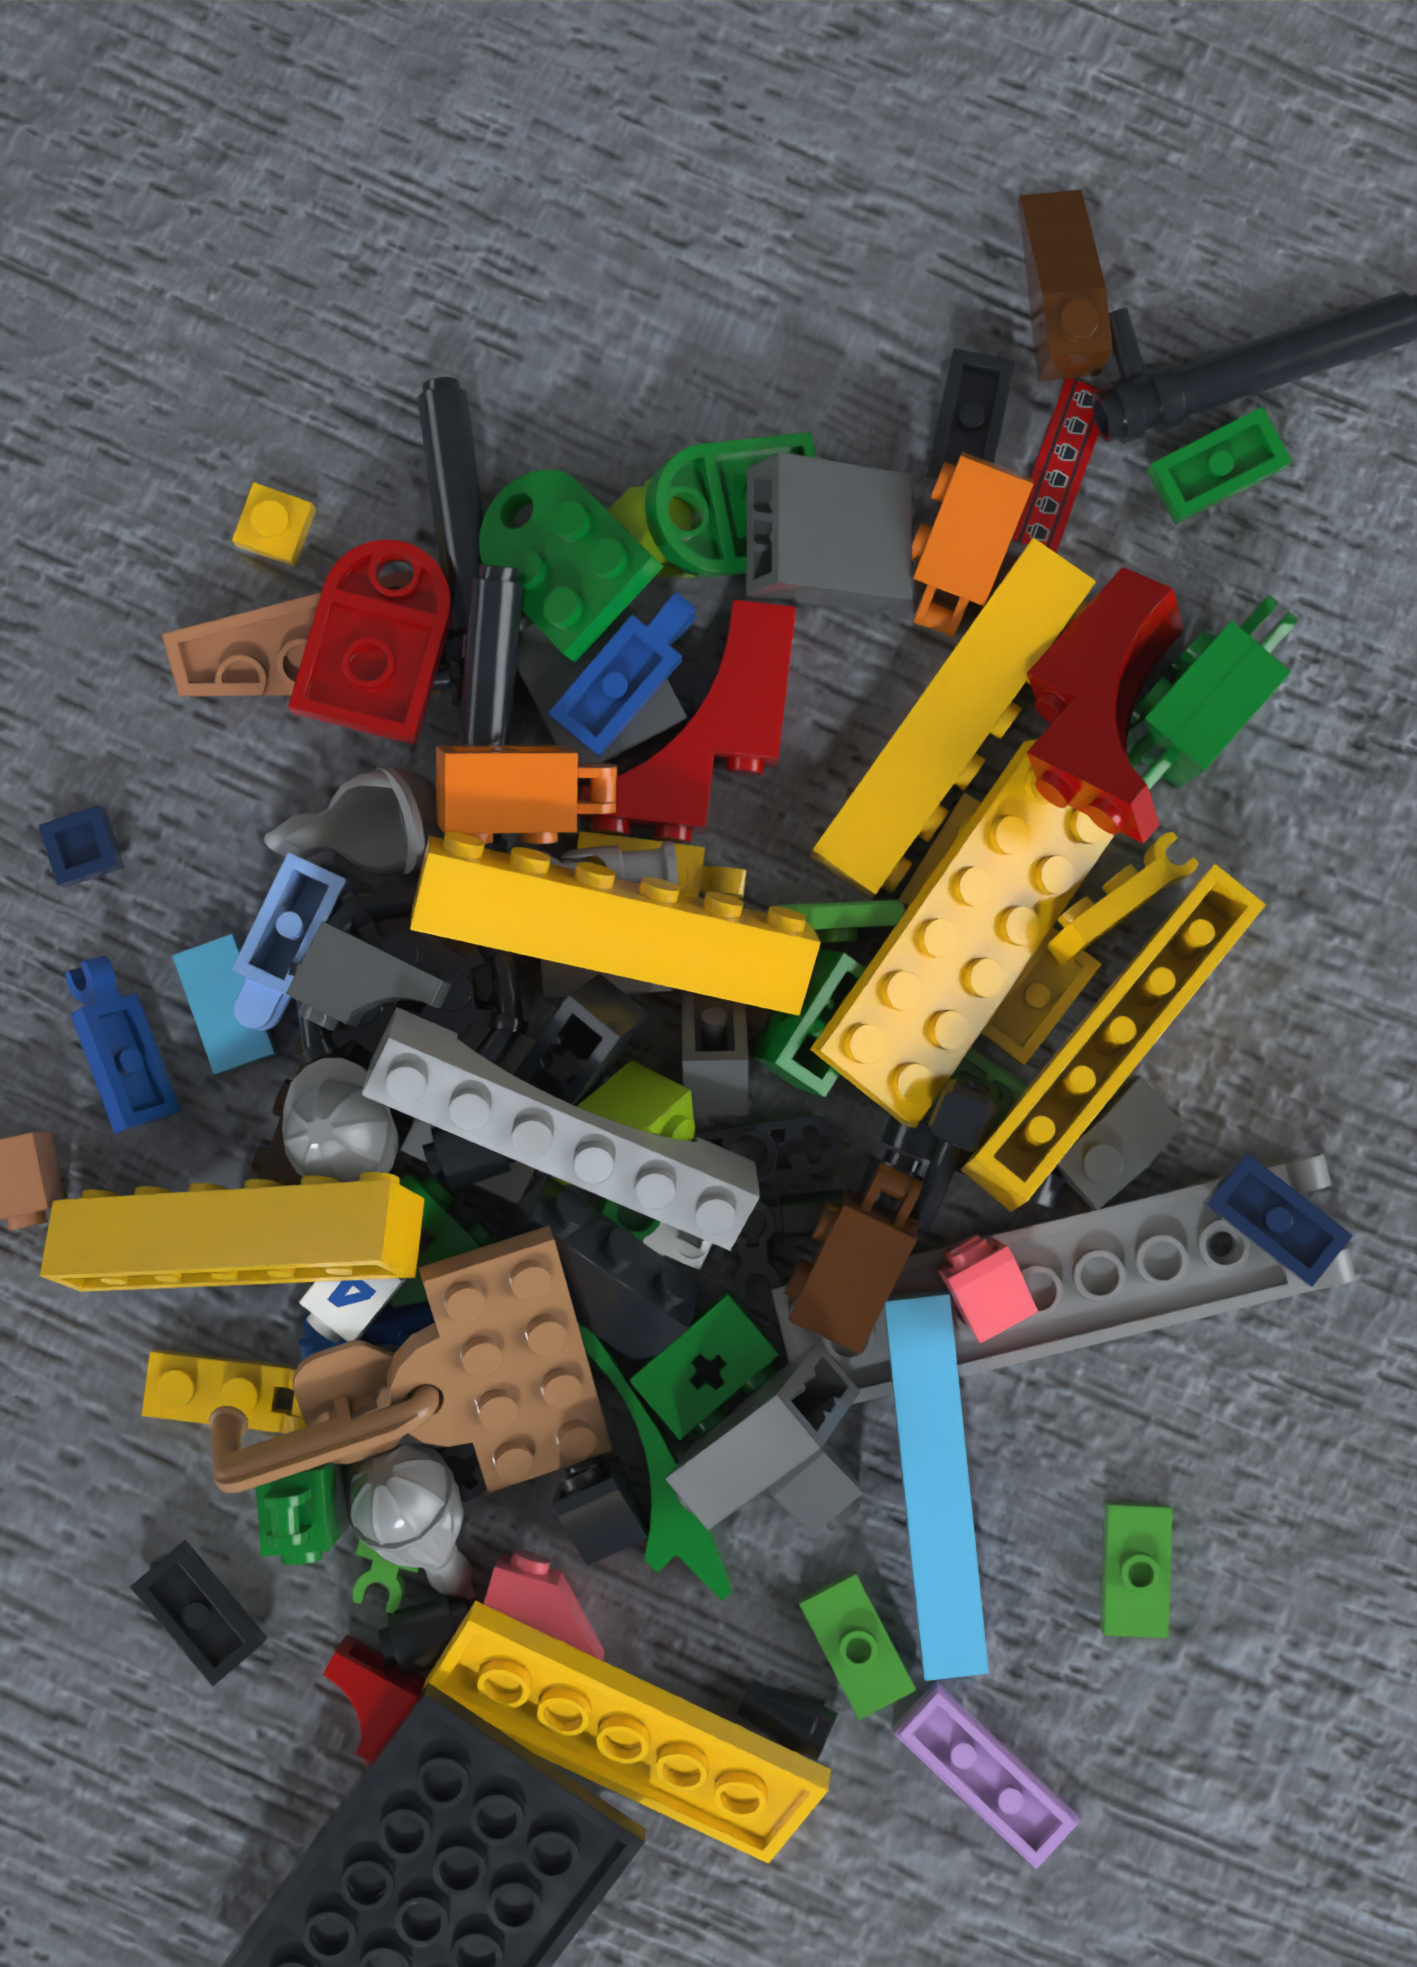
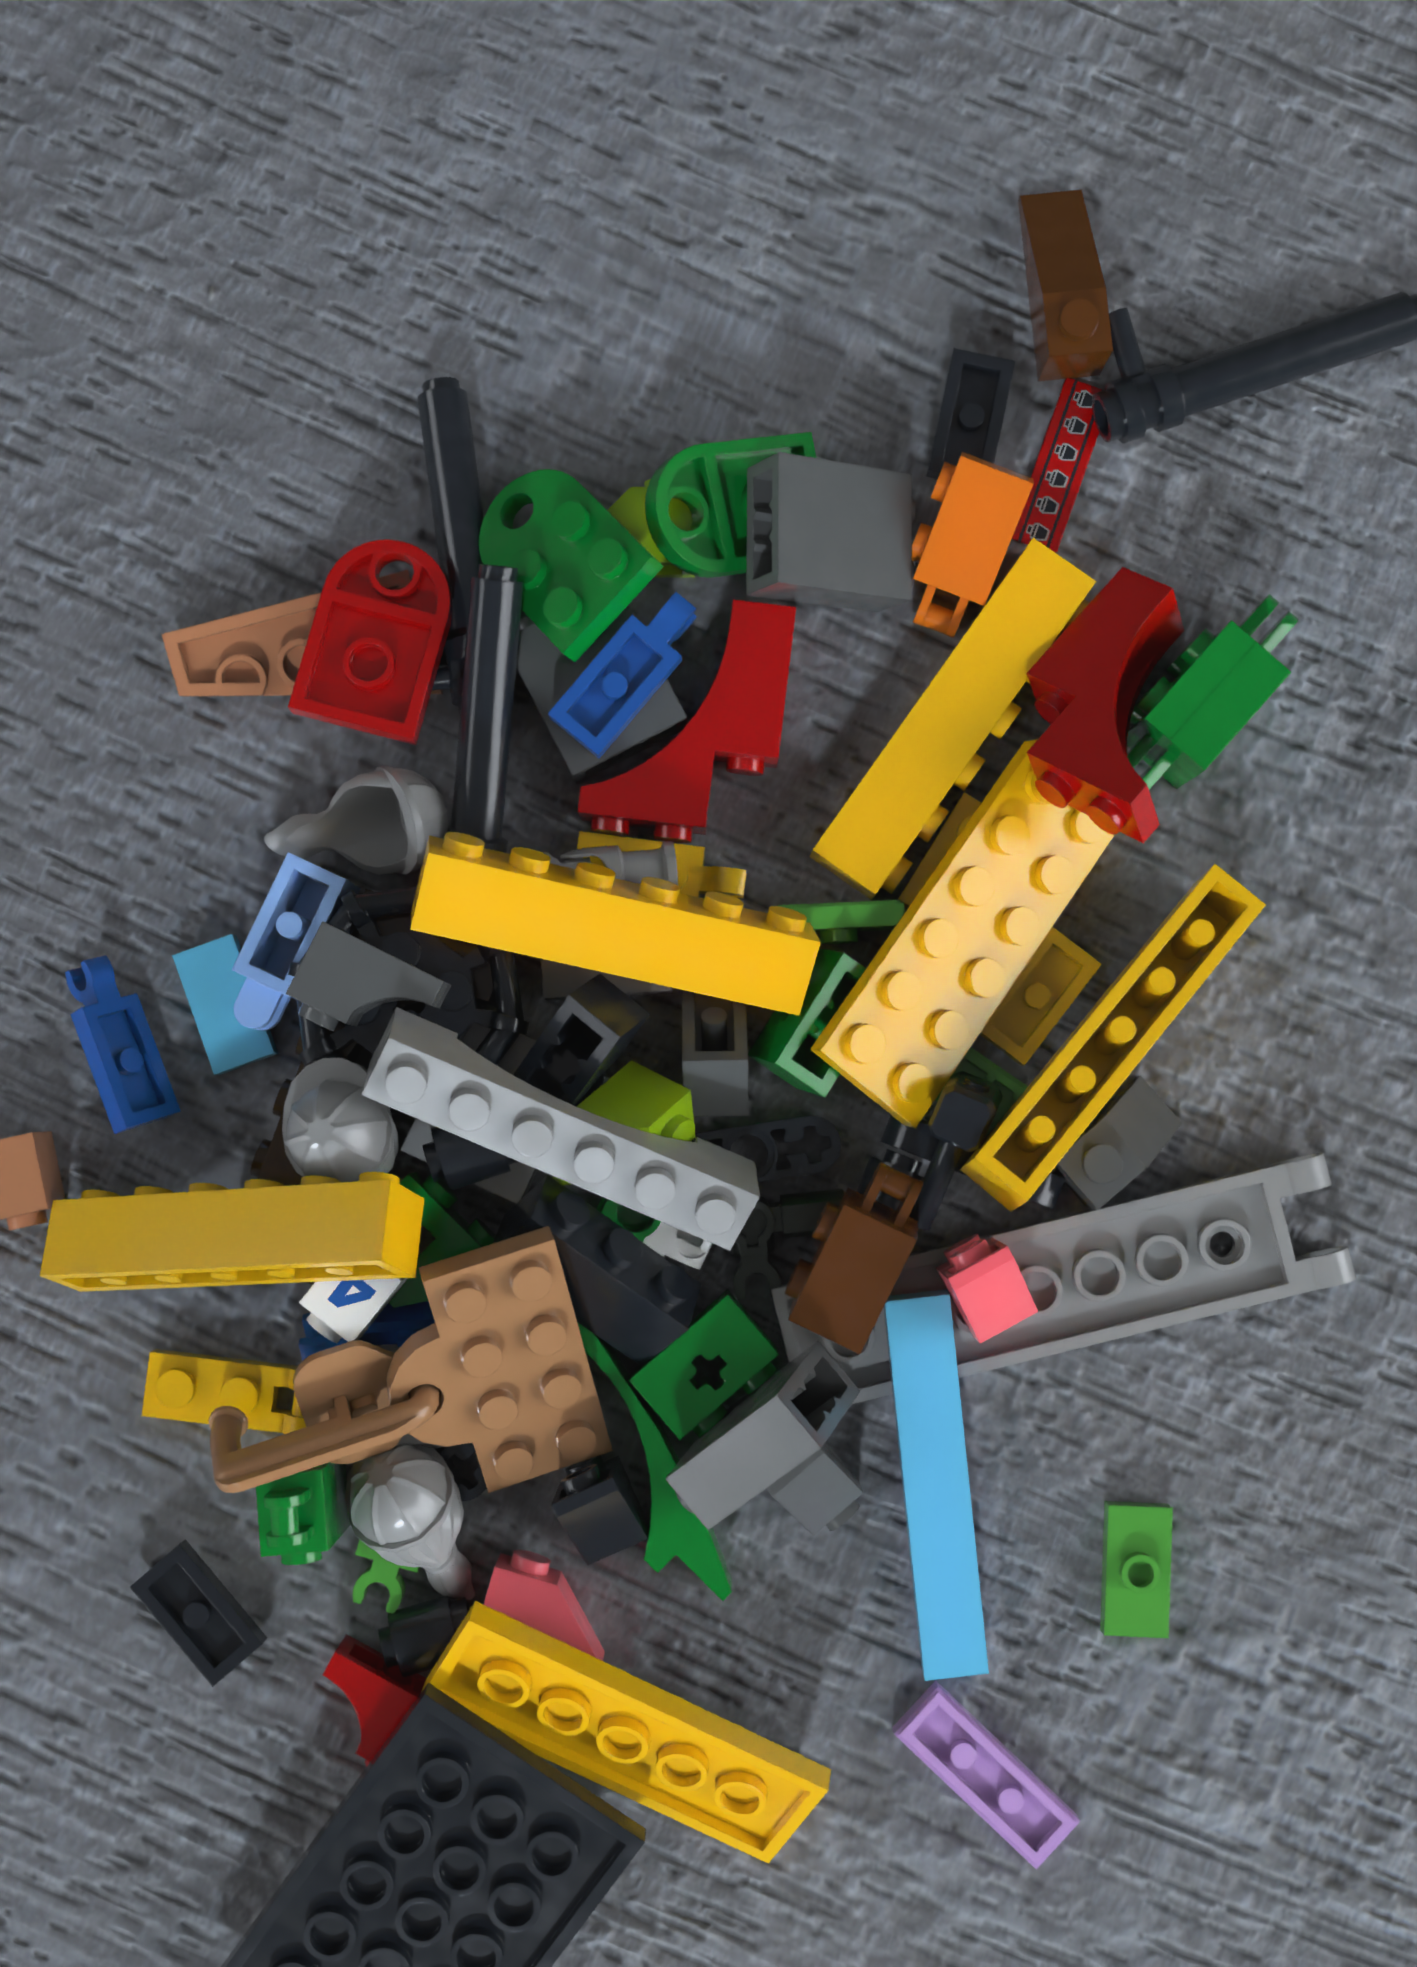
dark blue plate [38,805,125,888] -> none
yellow plate [232,482,317,567] -> none
orange brick [436,745,617,844] -> none
black cone [737,1678,838,1762] -> none
bright green plate [798,1569,916,1720] -> none
yellow plate [1046,832,1199,966] -> none
green plate [1146,406,1292,525] -> none
dark blue plate [1203,1153,1353,1287] -> none

